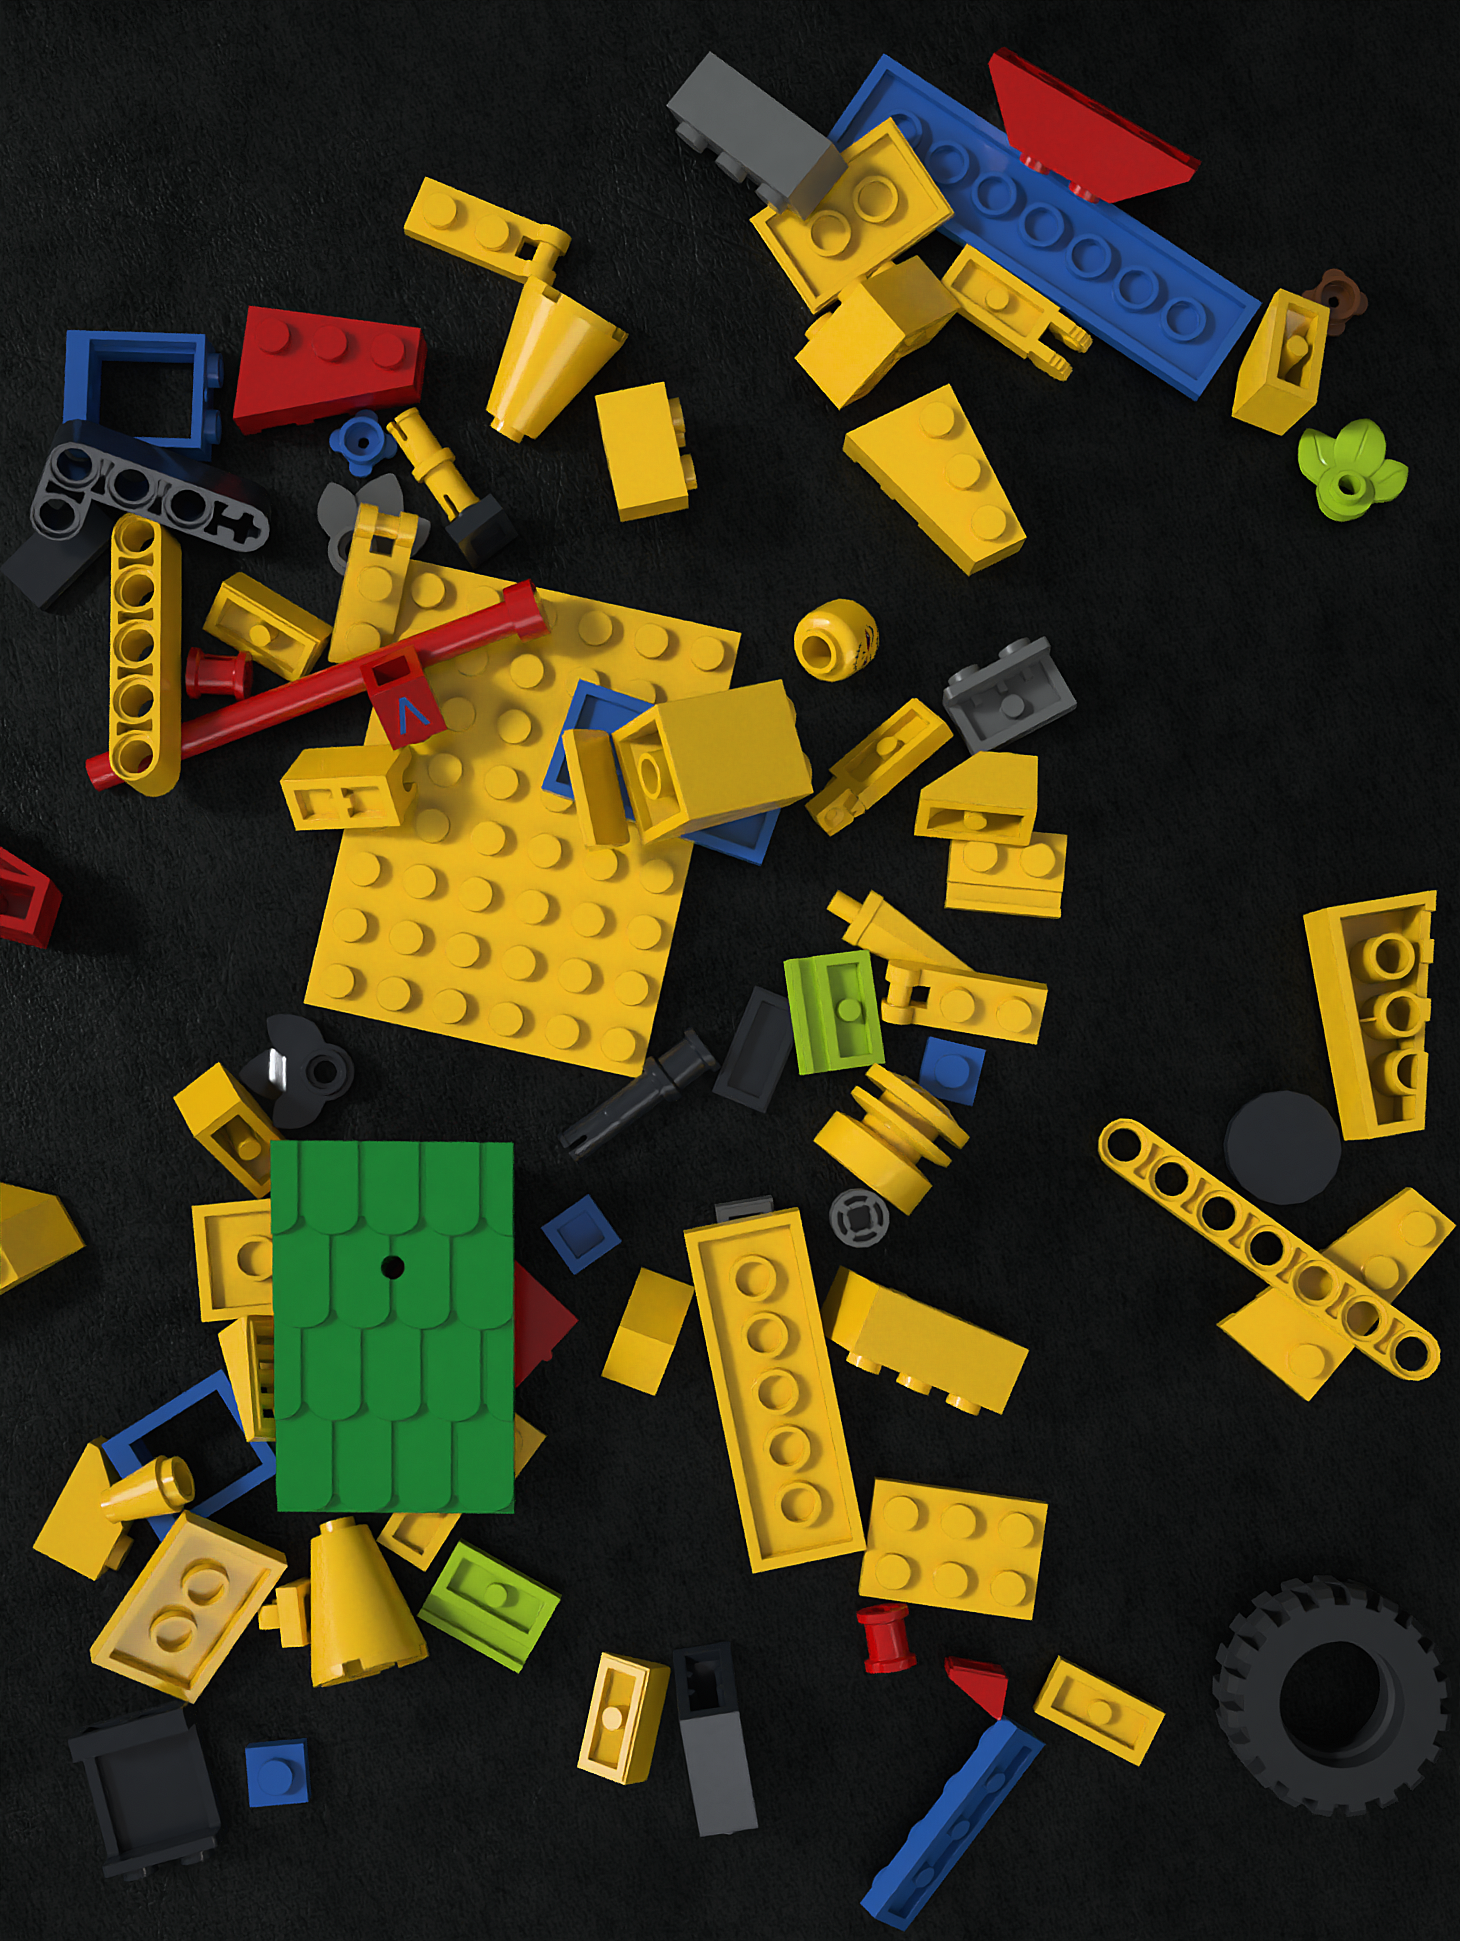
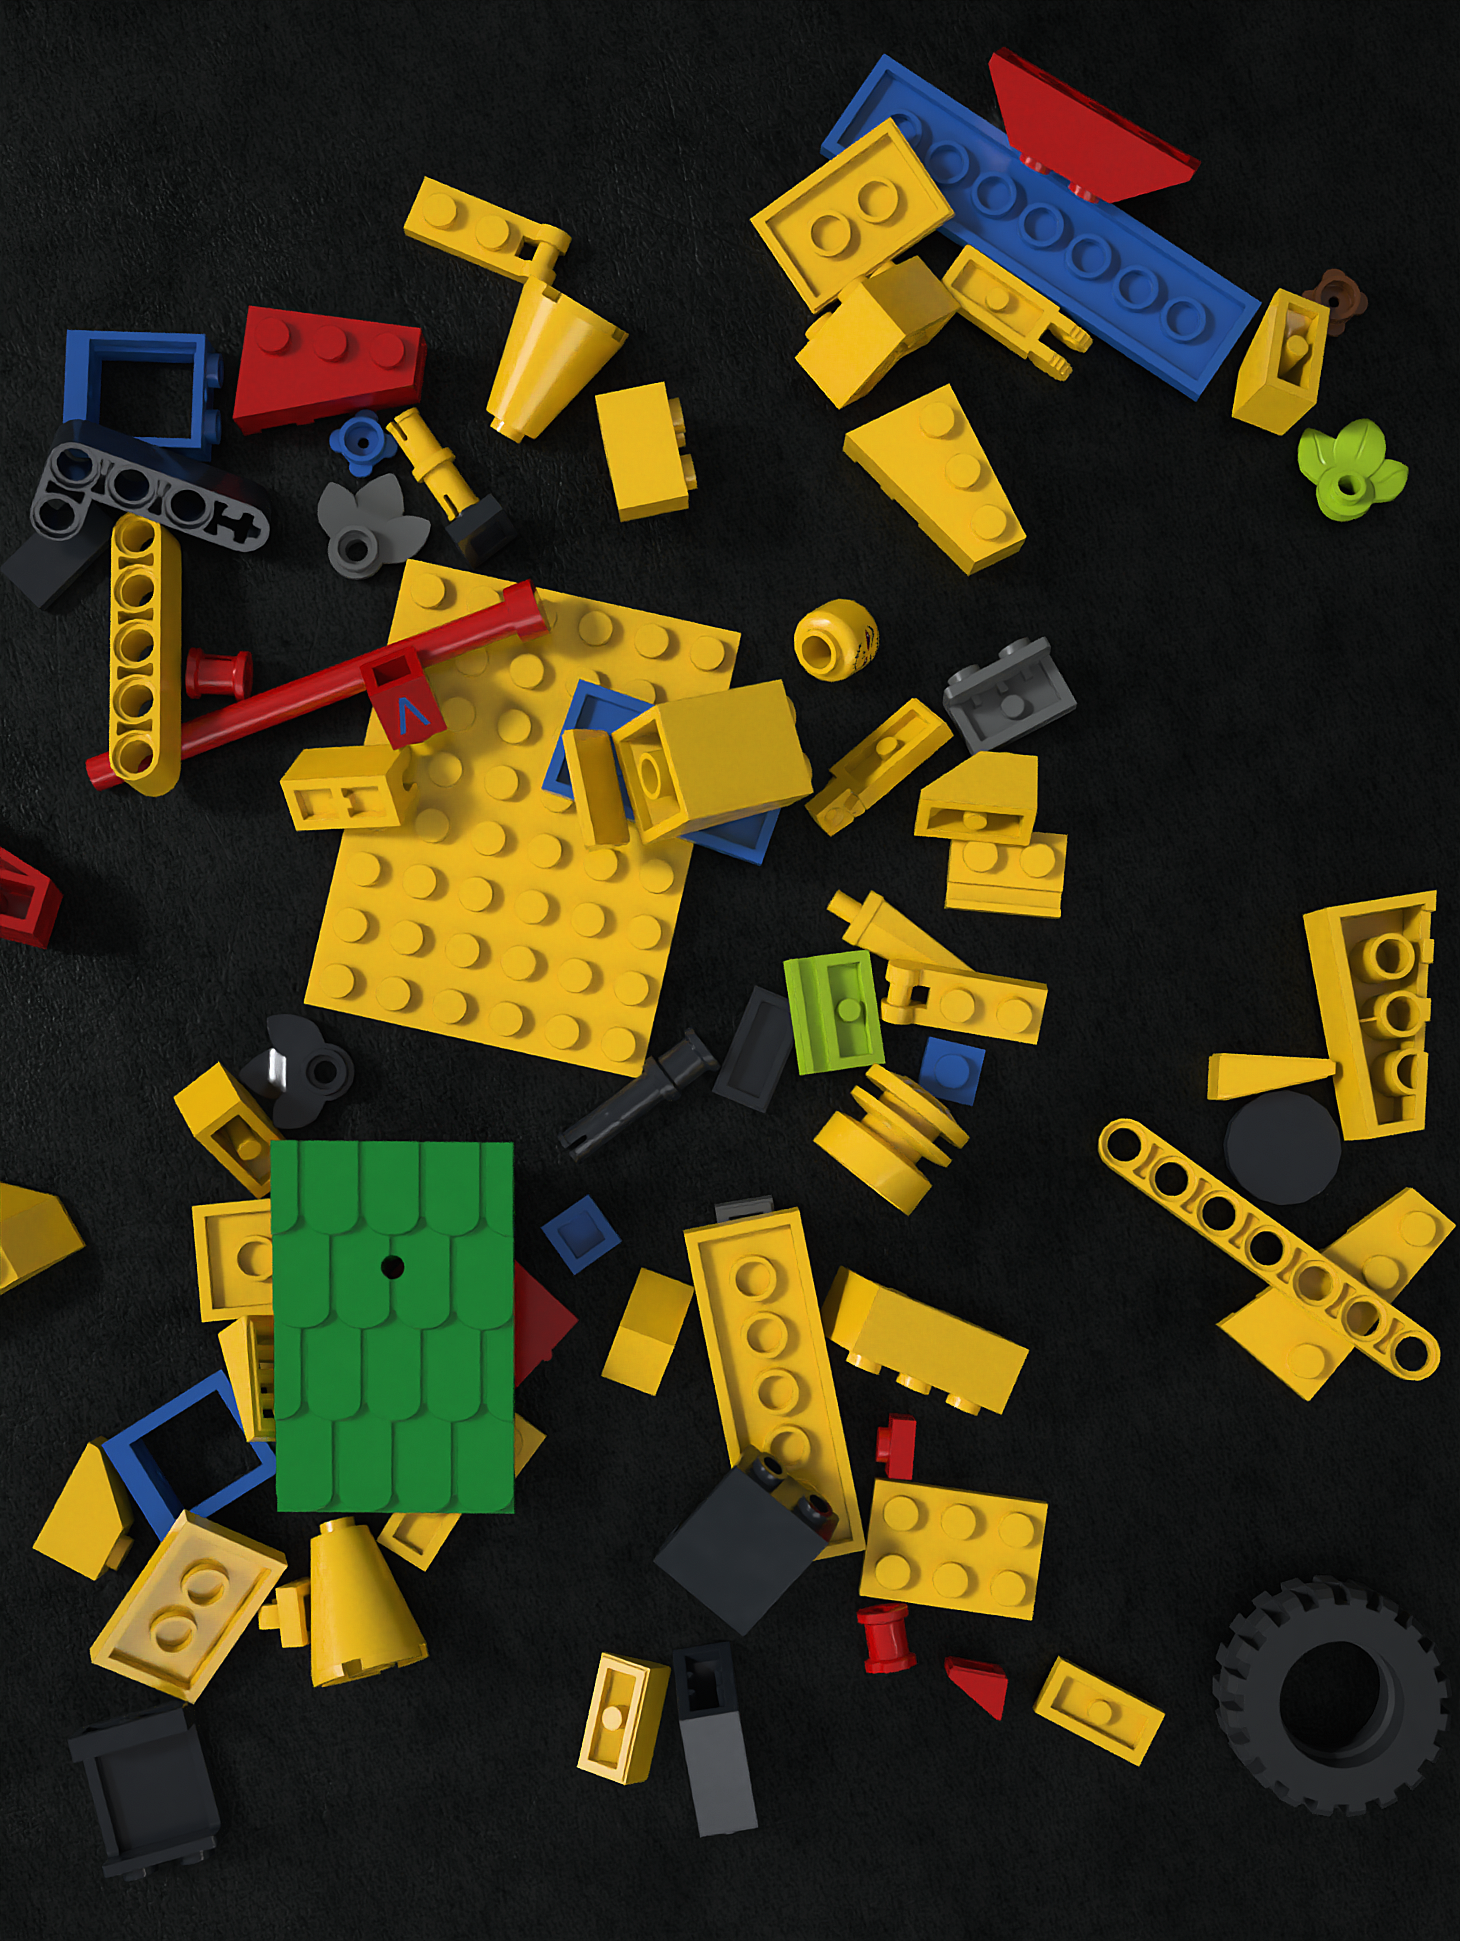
yellow cone [100,1455,195,1524] -> none
yellow slope [202,572,334,682] -> none
blue plate [245,1738,311,1807] -> none
yellow plate [327,502,418,663] -> none
lime plate [417,1538,562,1674] -> none
dark grey brick [666,51,848,221] -> none
dark grey wheel [829,1188,889,1248] -> none
blue plate [860,1714,1045,1931] -> none
none -> black panel [653,1444,840,1637]
none -> red plate [876,1413,916,1480]
none -> yellow slope [1207,1053,1336,1100]

